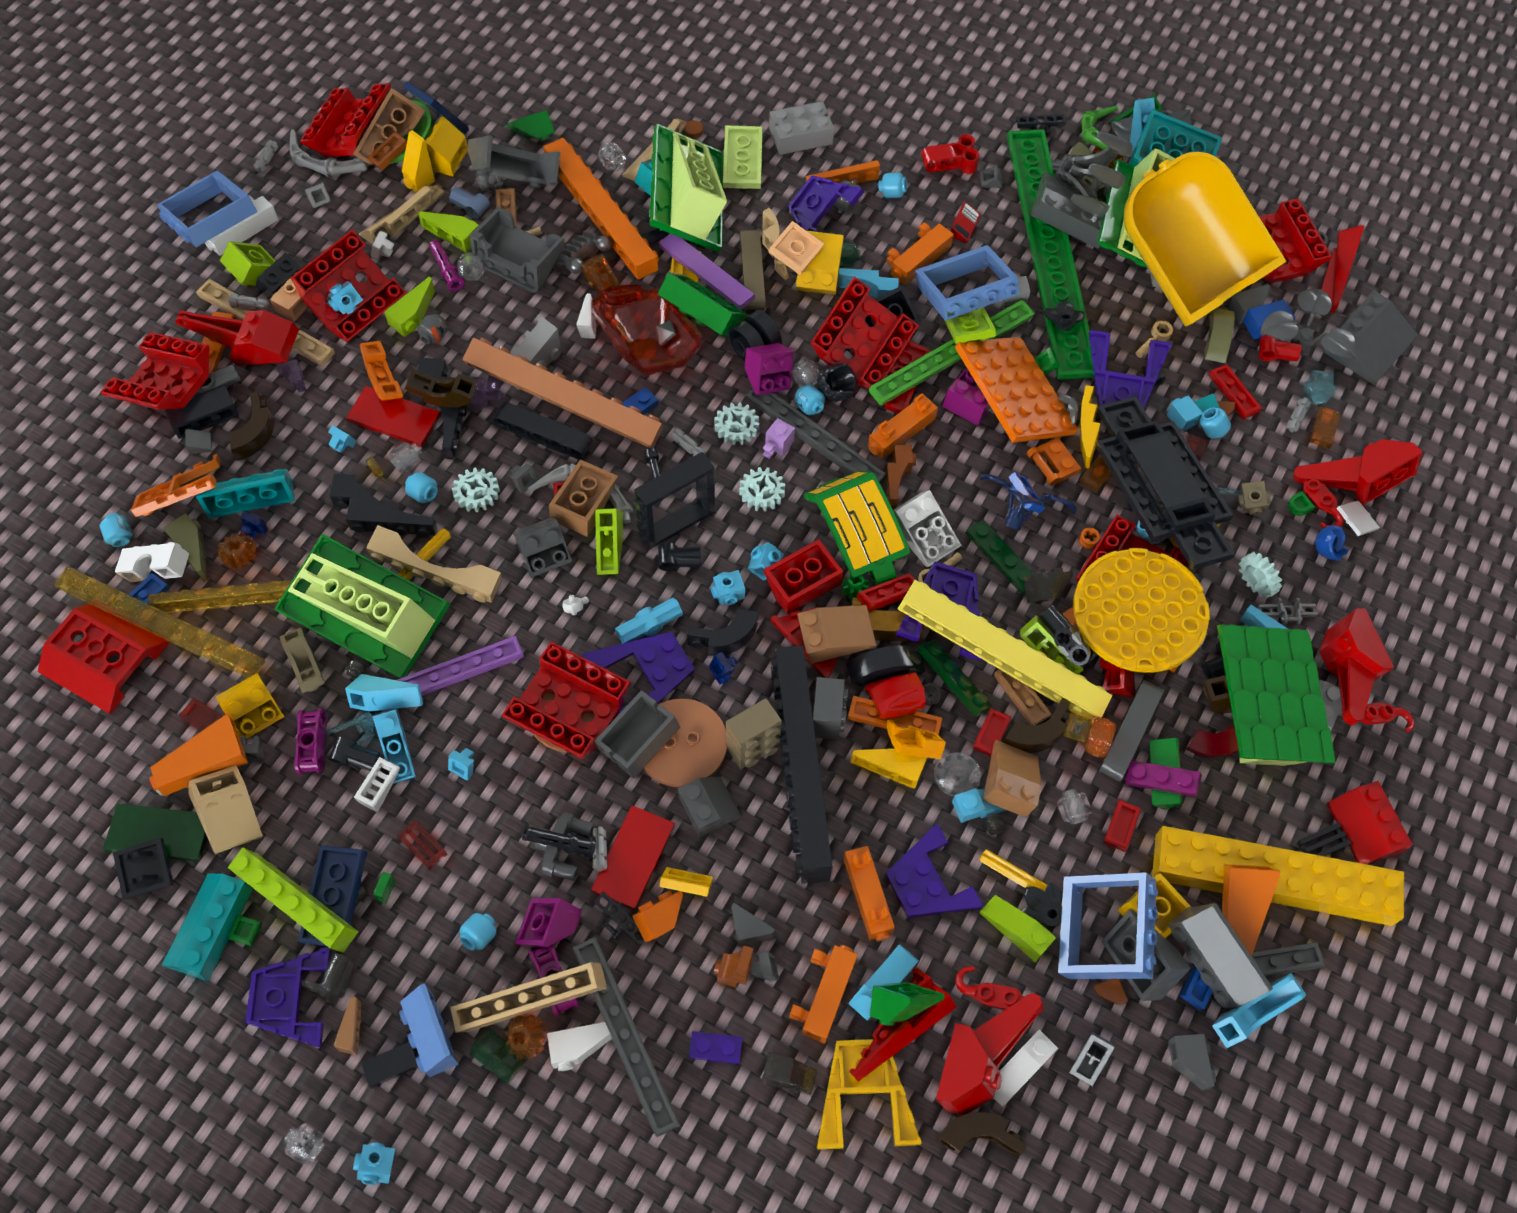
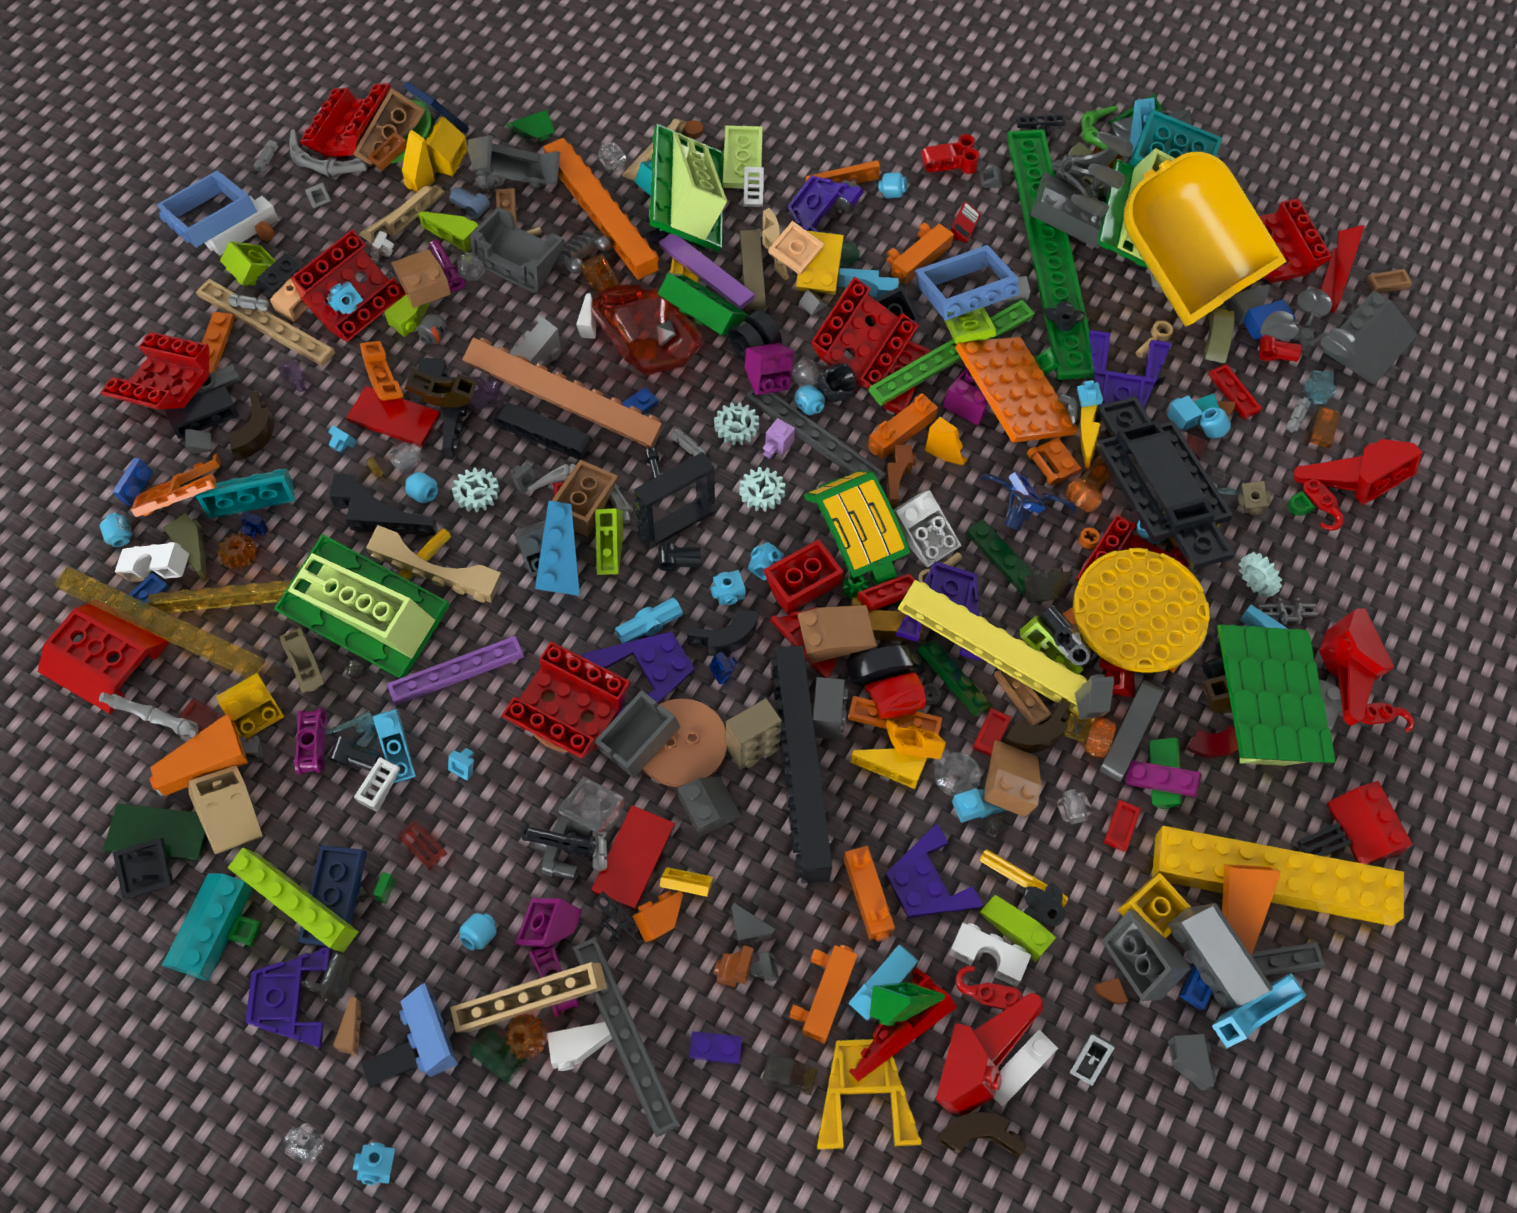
red slope [175,310,299,366] -> none
medium azure slope [345,674,423,711] -> none
white piece [562,595,589,615] -> none
light grey piece [769,101,834,155] -> none
medium blue window [1058,873,1159,979] -> none
blue hair [1315,525,1349,561] -> none
white piece [1336,501,1380,536] -> none
none -> light grey animal [99,692,199,739]
none -> blue plate [112,458,153,506]
none -> dark orange tile [255,221,275,242]
none -> medium nougat slope [391,249,451,308]
none -> dark azure wedge [535,501,580,596]
none -> clear slope [557,776,624,834]
none -> white slope [744,167,764,207]
none -> light grey slope [799,289,827,316]
none -> light orange slope [925,417,967,465]
none -> white arch [948,923,1031,987]
none -> clear orange gear [1065,478,1103,512]
none -> dark grey slope [1075,674,1114,719]
none -> medium azure tile [1077,380,1103,408]
none -> medium nougat tile [1366,269,1412,293]

